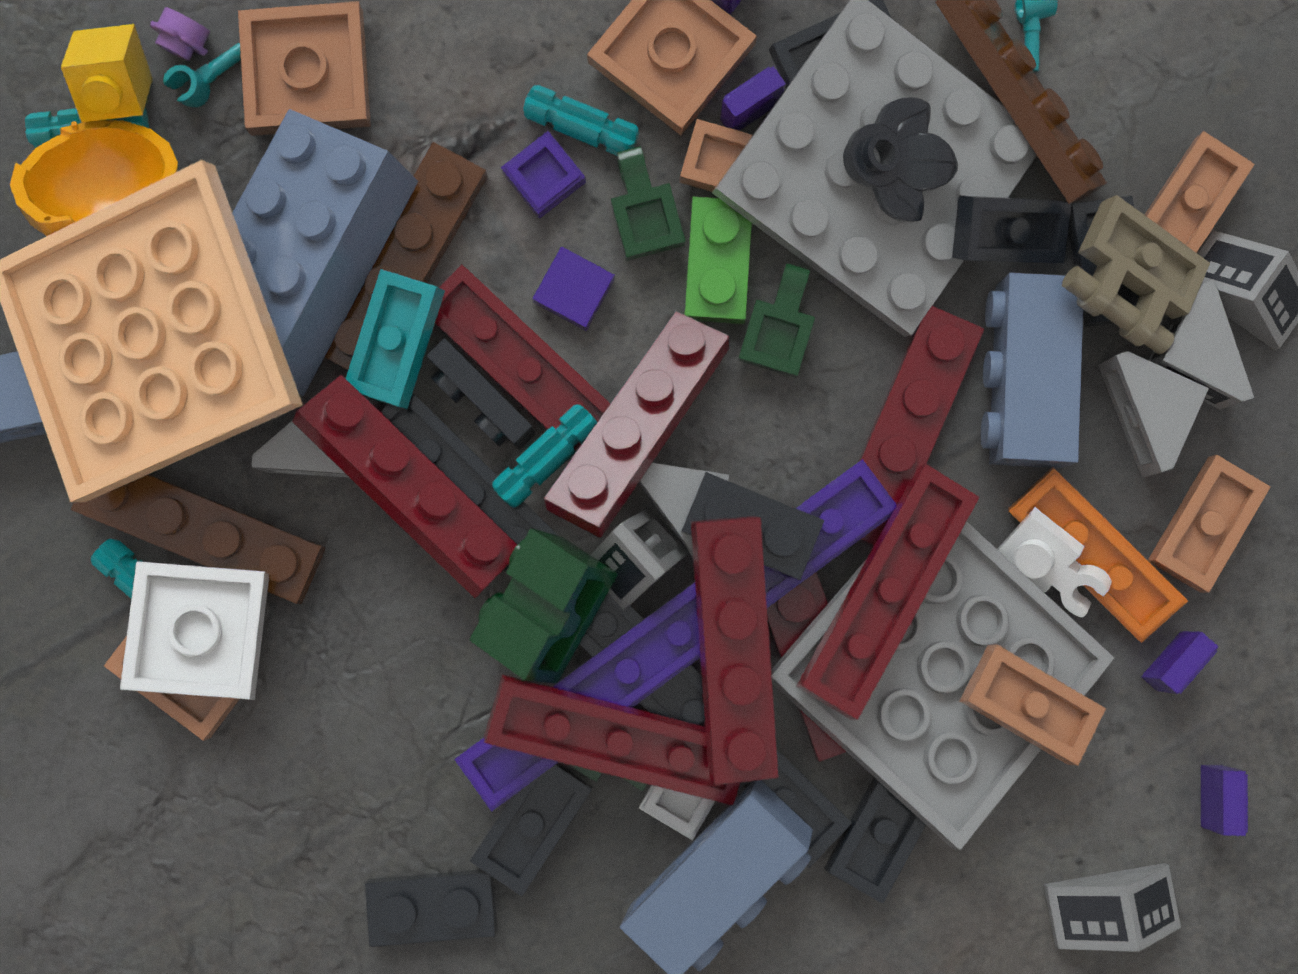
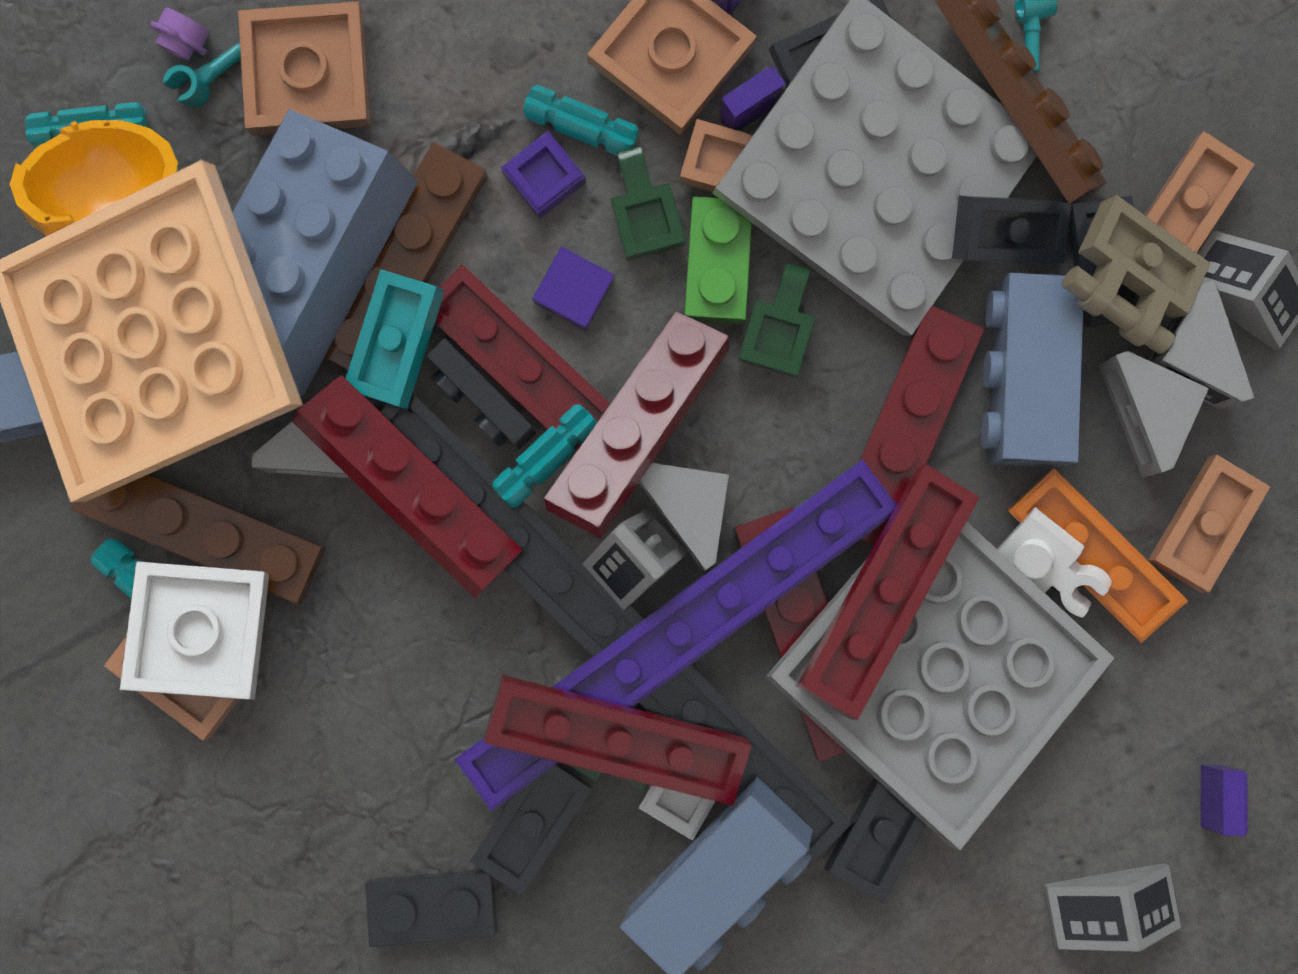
yellow brick [61,24,153,122] -> none
dark green brick [469,528,618,684] -> none
black plate [681,472,824,580] -> none
dark red plate [691,516,778,785] -> none
black plate [843,97,958,222] -> none
nougat plate [960,644,1106,766] -> none
dark purple tile [1141,631,1219,694] -> none

